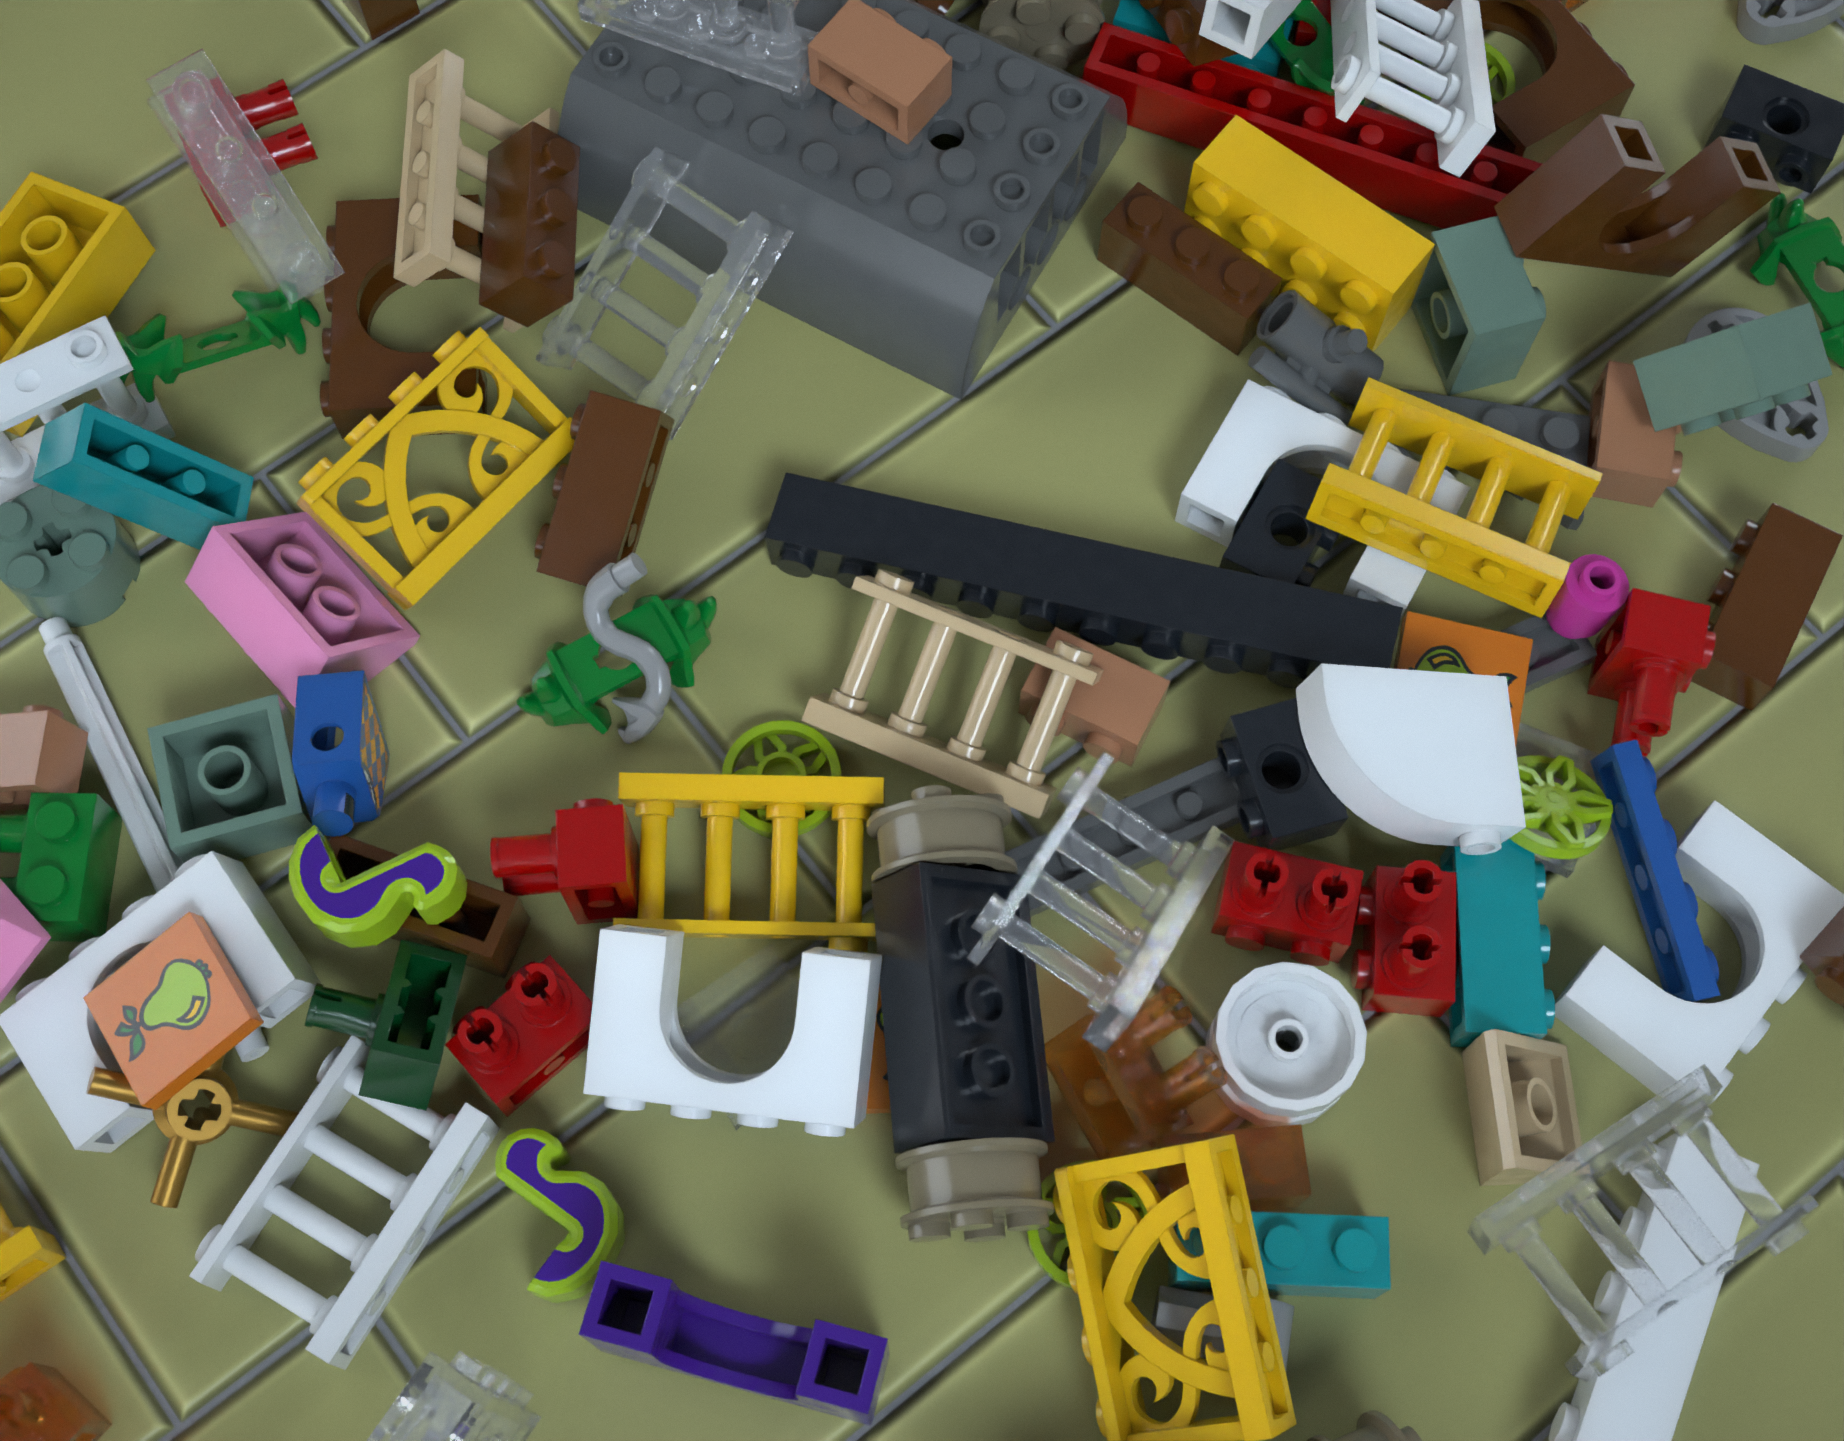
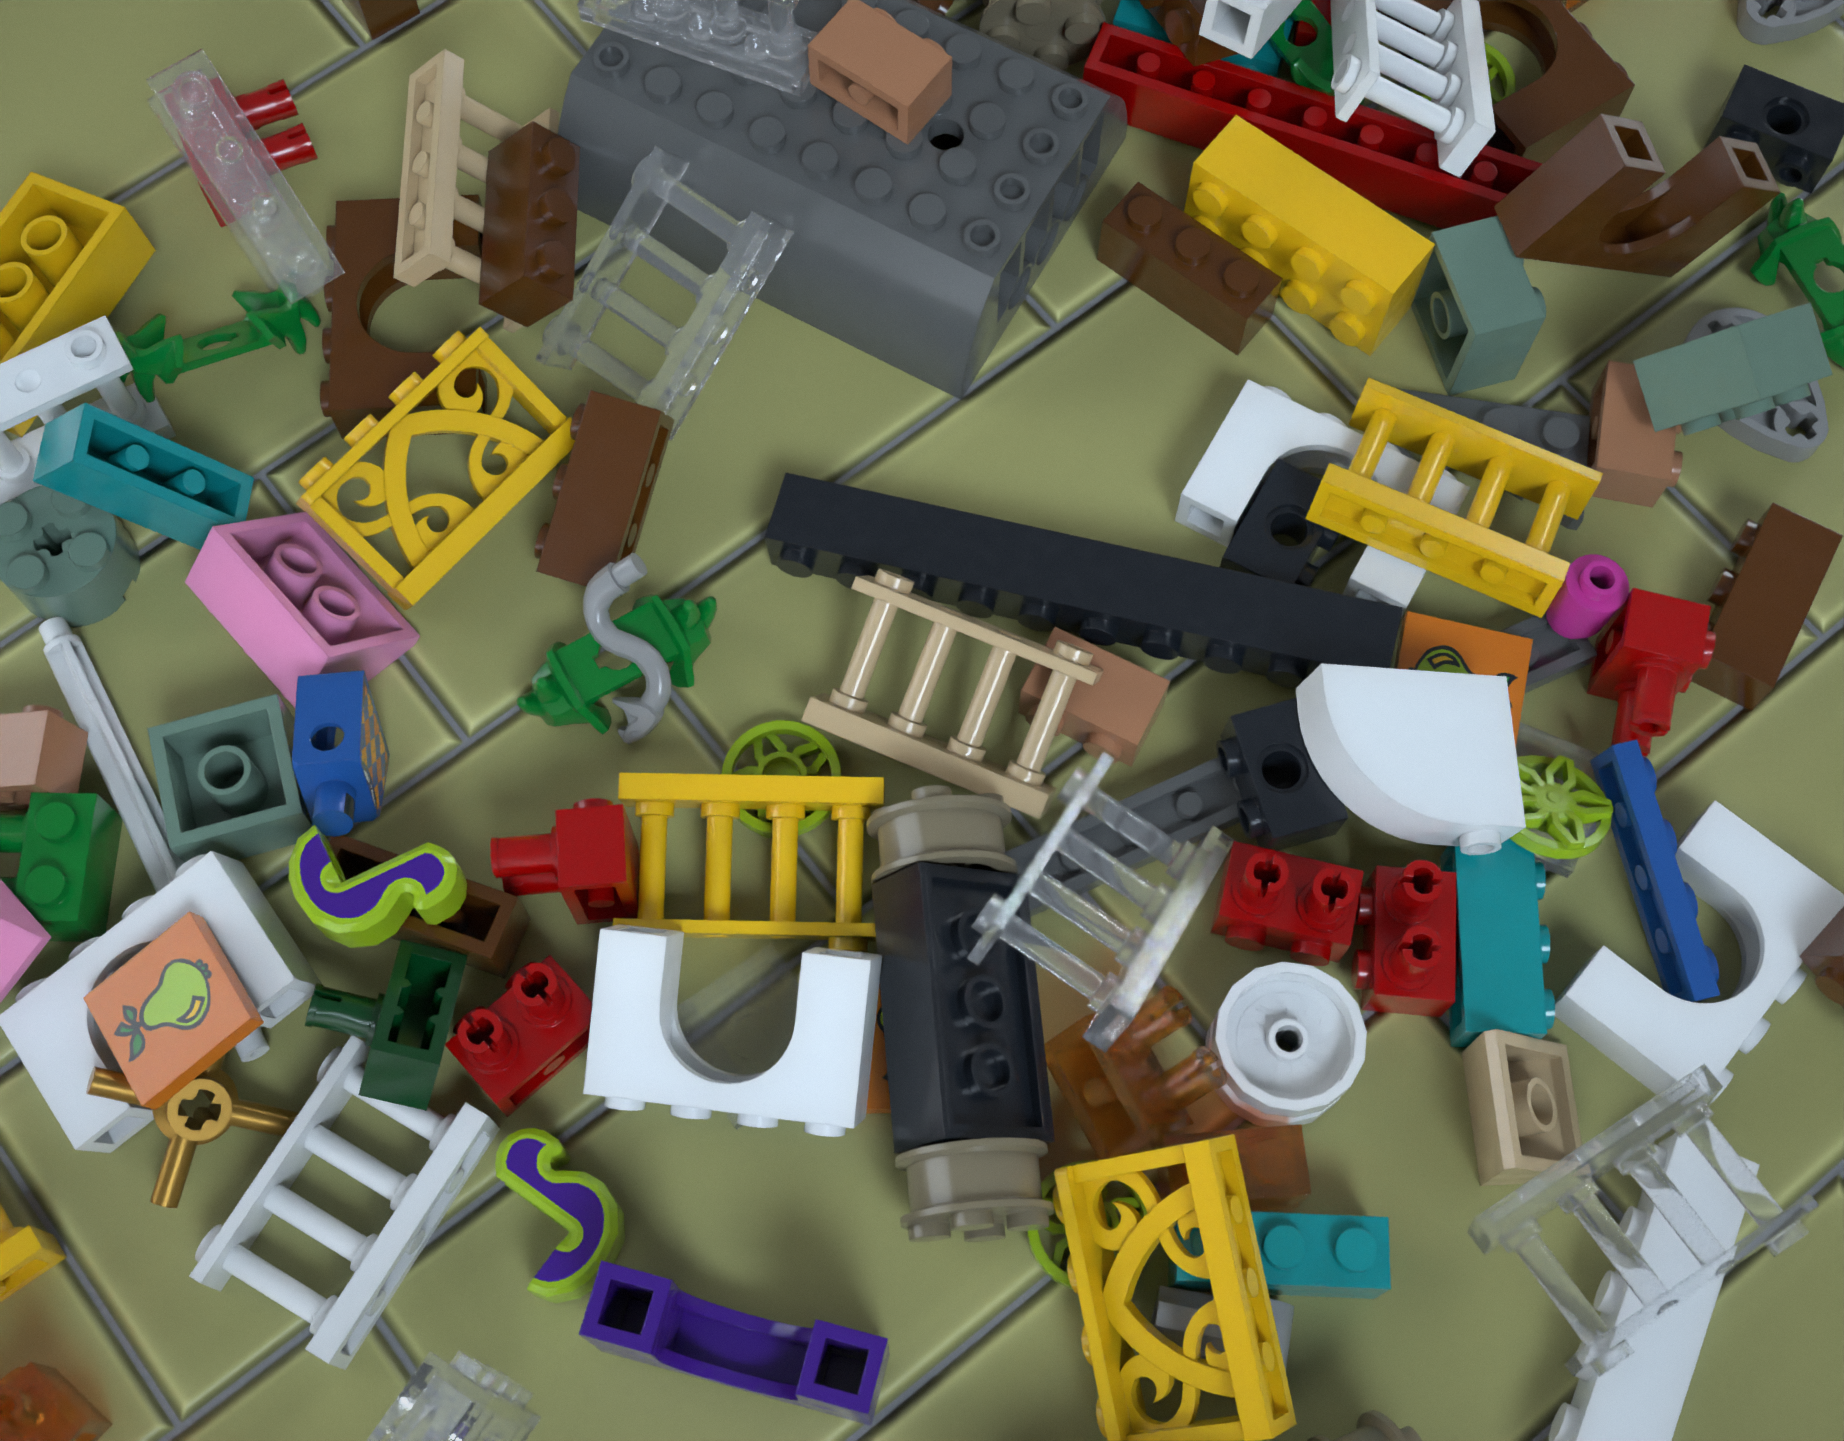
dark grey pin [1248,290,1384,426] -> none

